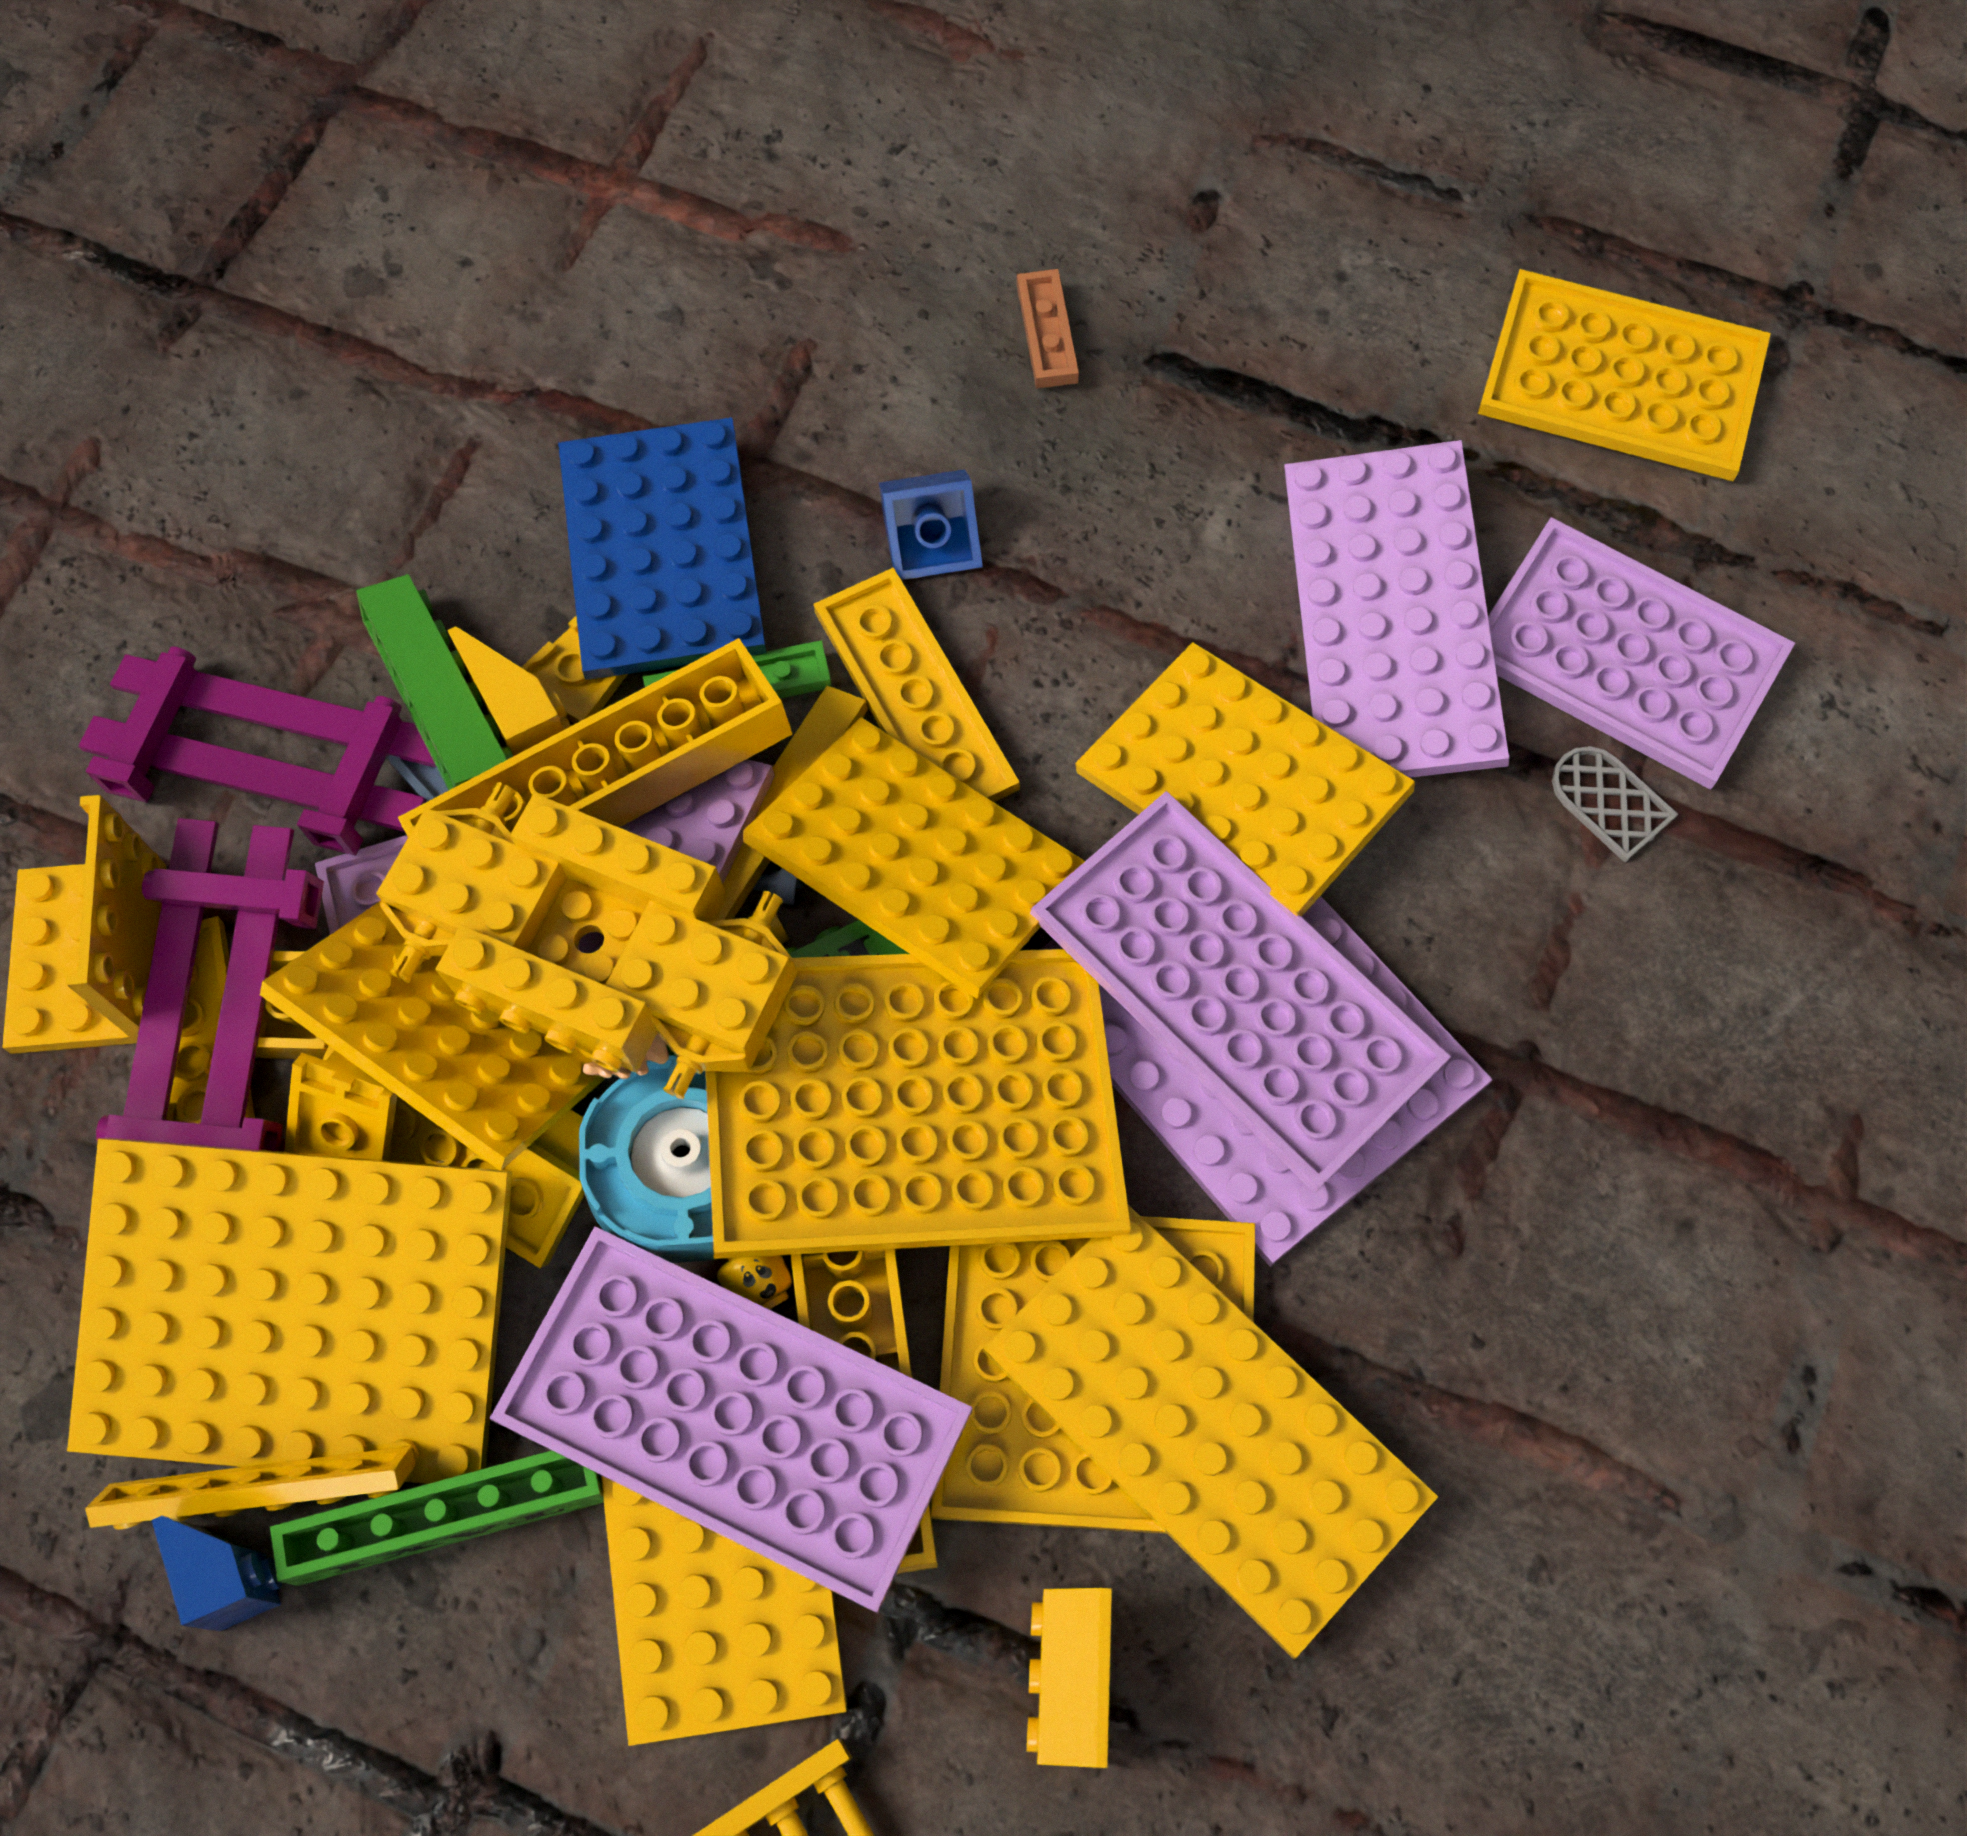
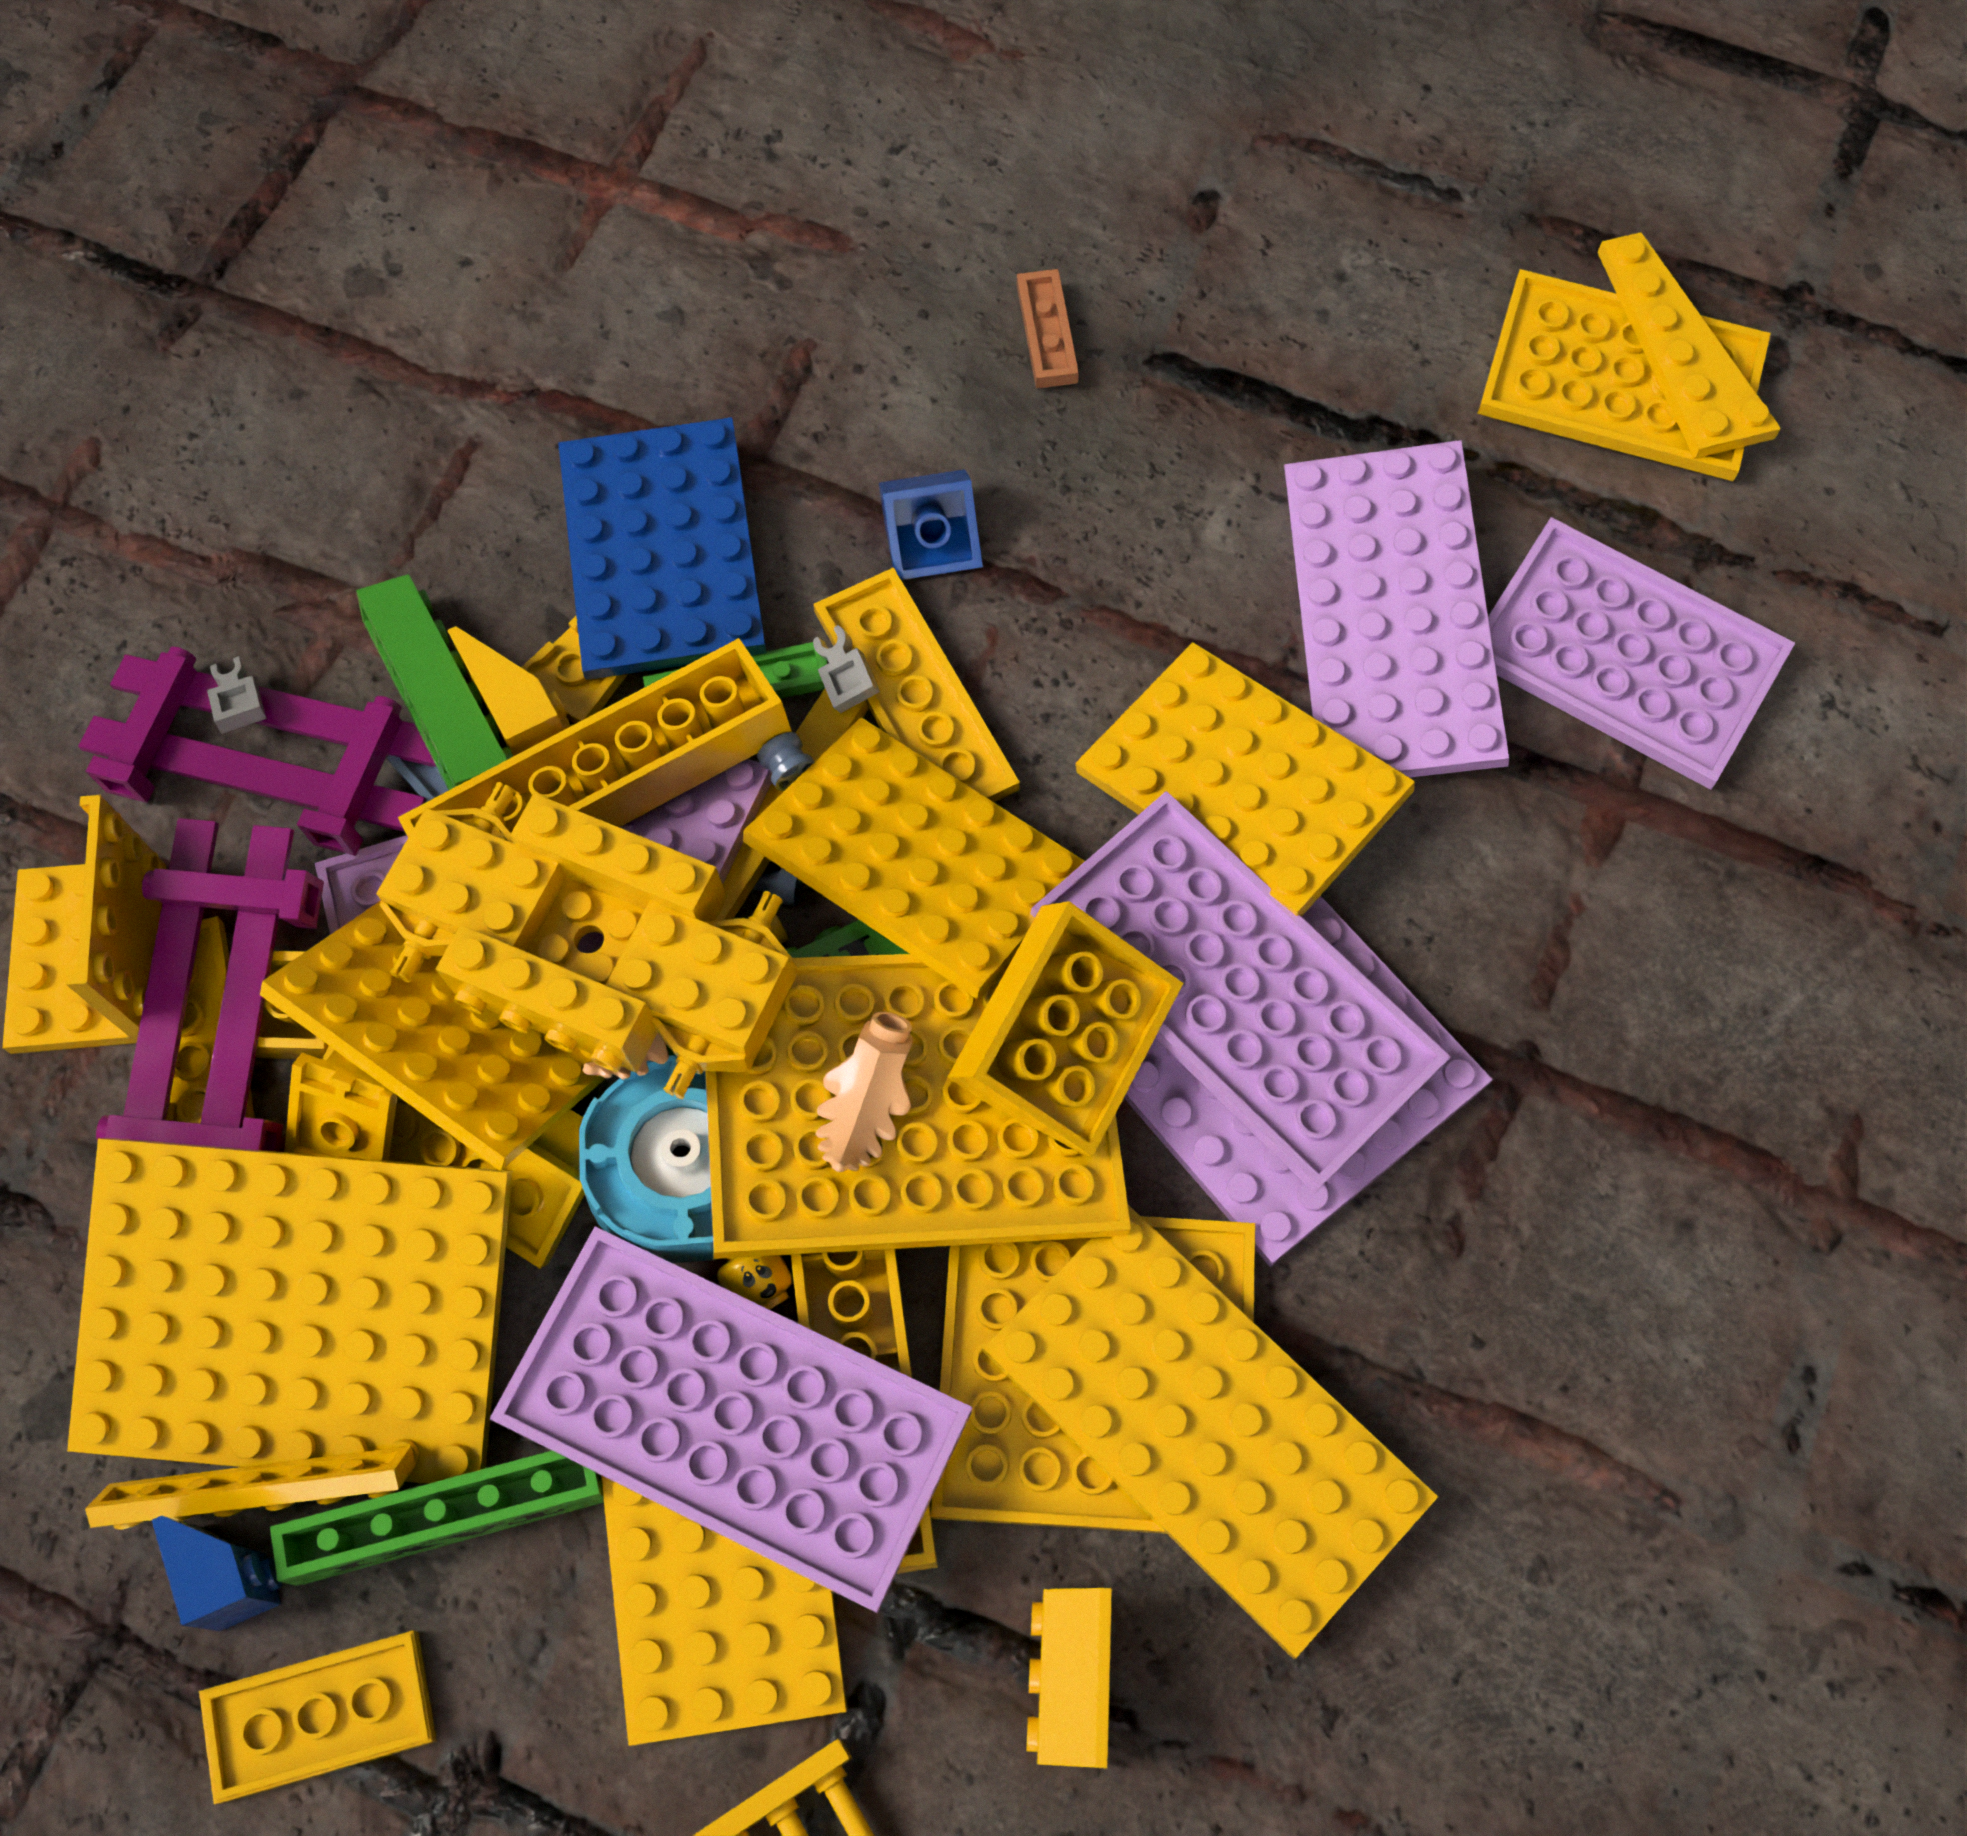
light grey window [1552,746,1678,863] -> none
none -> yellow tile [199,1630,437,1804]
none -> light grey plate [207,657,267,734]
none -> sand blue wheel [757,732,815,791]
none -> light grey plate [813,625,880,713]
none -> light nougat plant [816,1012,913,1172]
none -> yellow slope [948,901,1183,1157]
none -> yellow wing [1597,232,1780,459]

